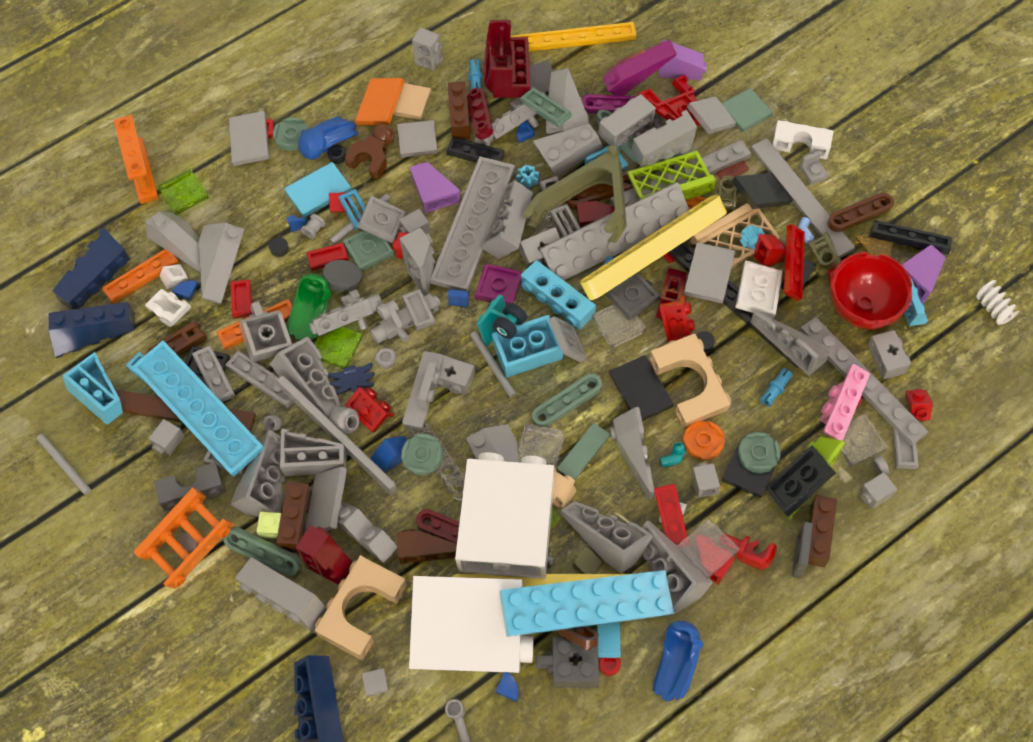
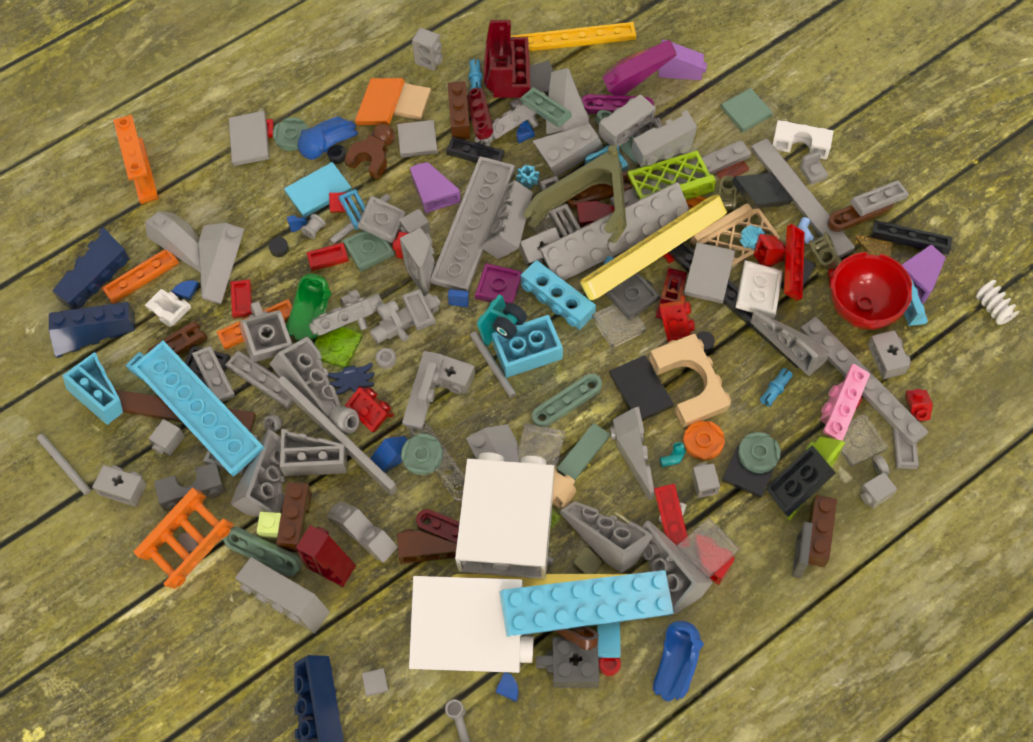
clear neon green tile [158,169,209,215] -> none
white slope [160,264,188,289] -> none
light grey tile [304,467,347,533] -> none
tan arch [314,555,407,661] -> none
dark grey tile [322,260,362,292] -> none
light grey tile [549,316,587,363] -> none
red wing [637,75,700,126] -> none
light grey tile [687,96,737,134] -> none
red piece [719,532,777,570] -> none
none -> light grey brick [92,465,147,507]
none -> light grey tile [850,180,909,216]

